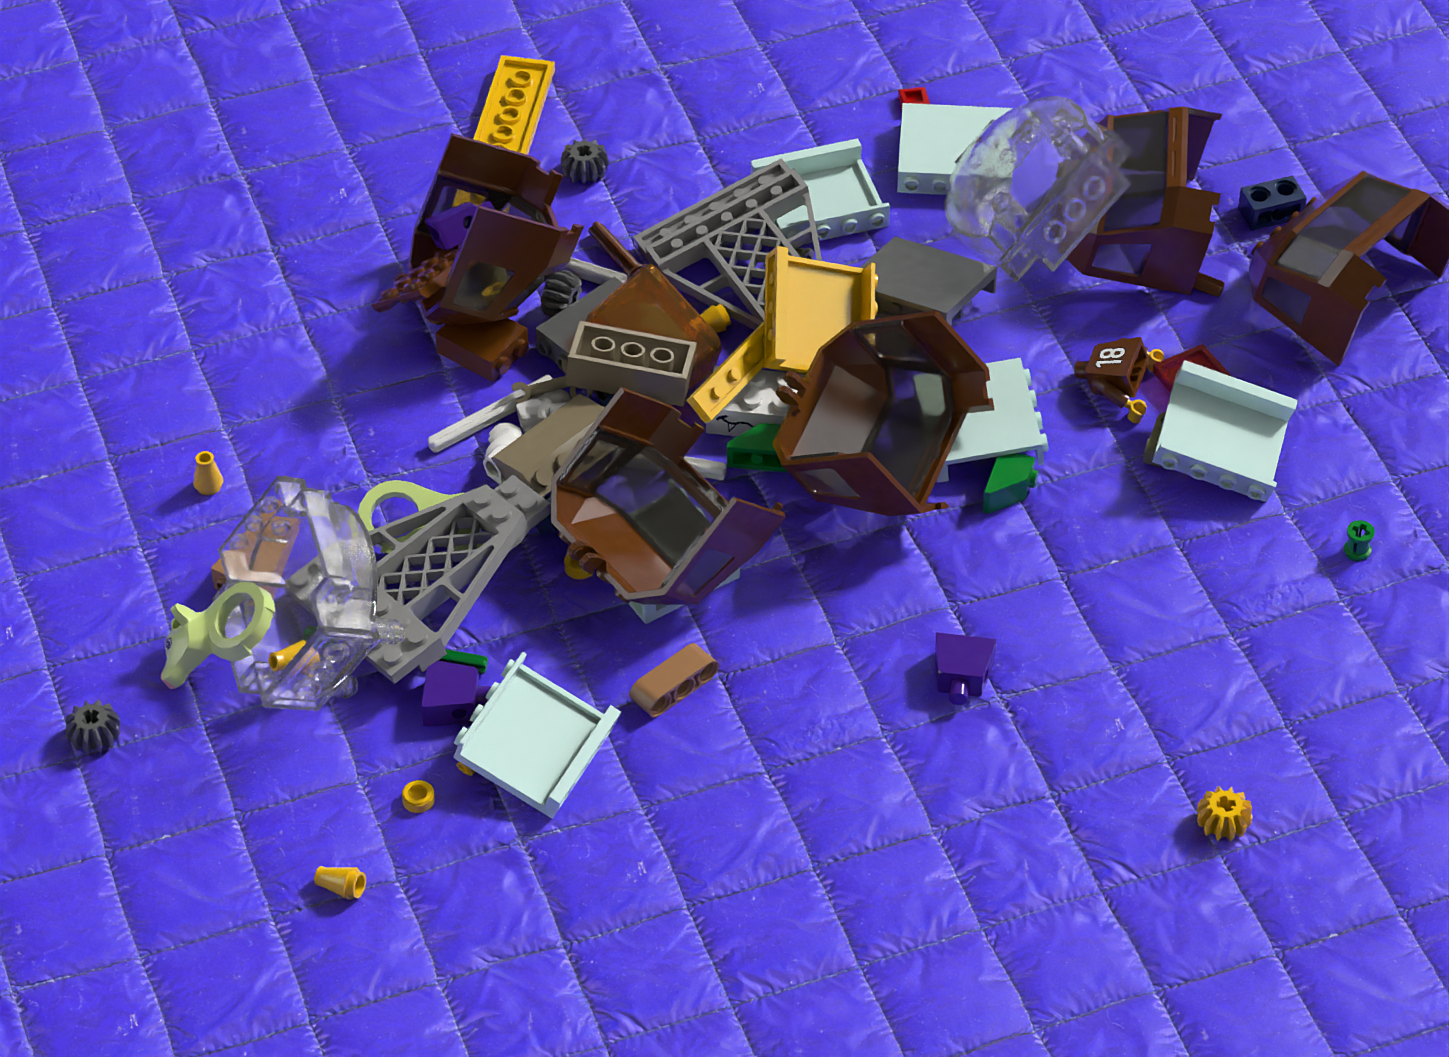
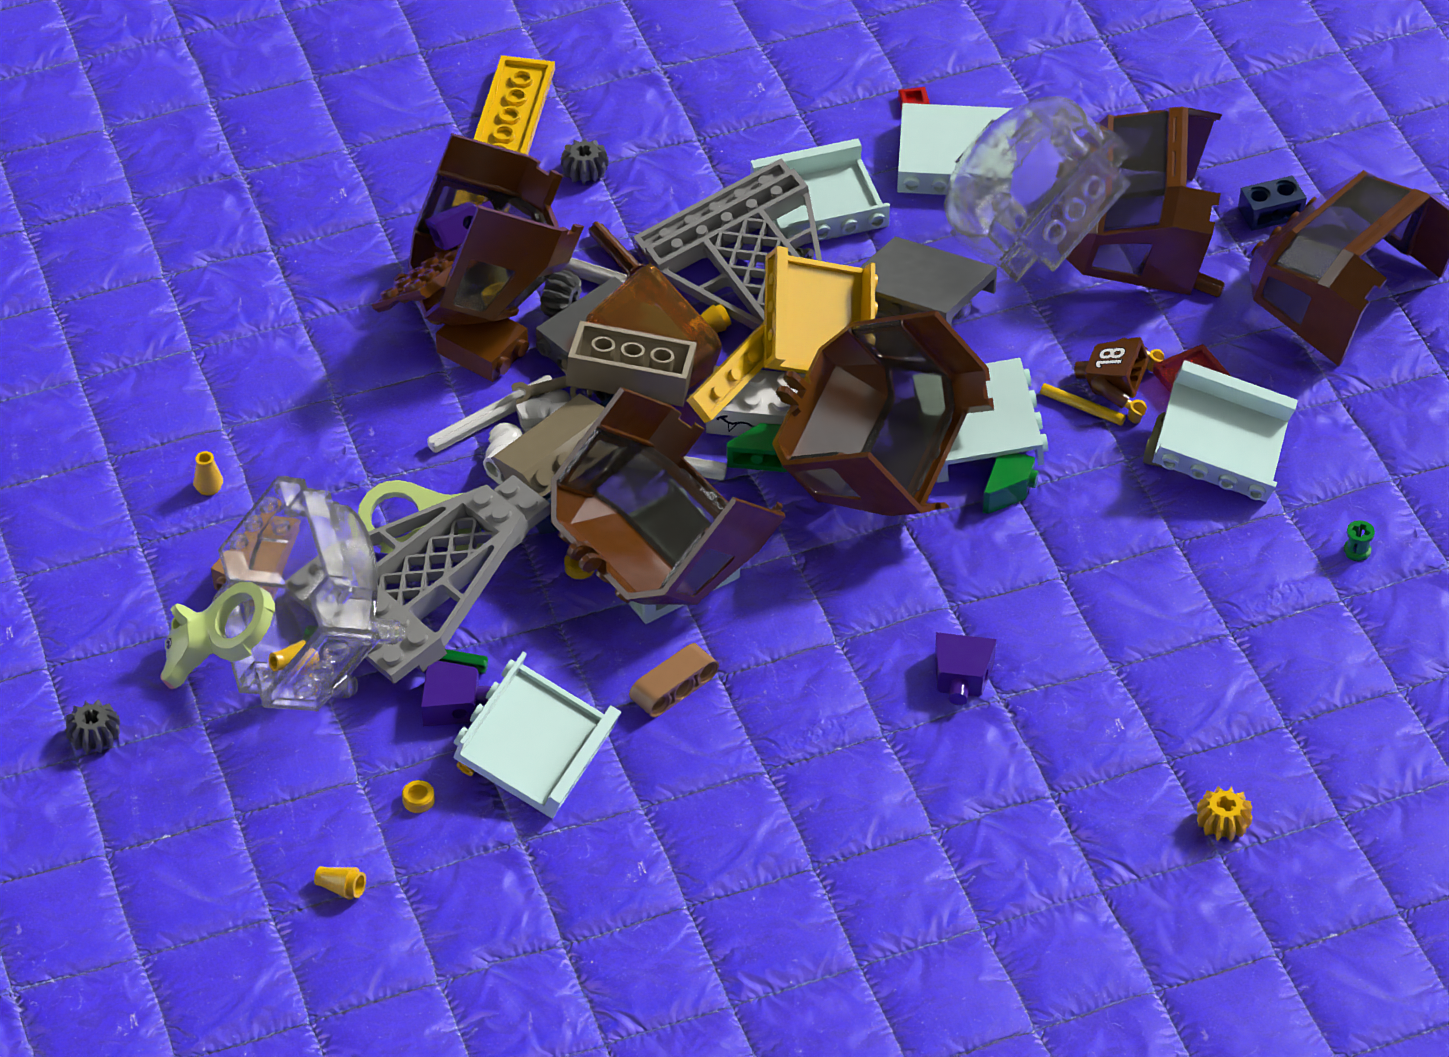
none -> yellow bar [1040,383,1126,426]

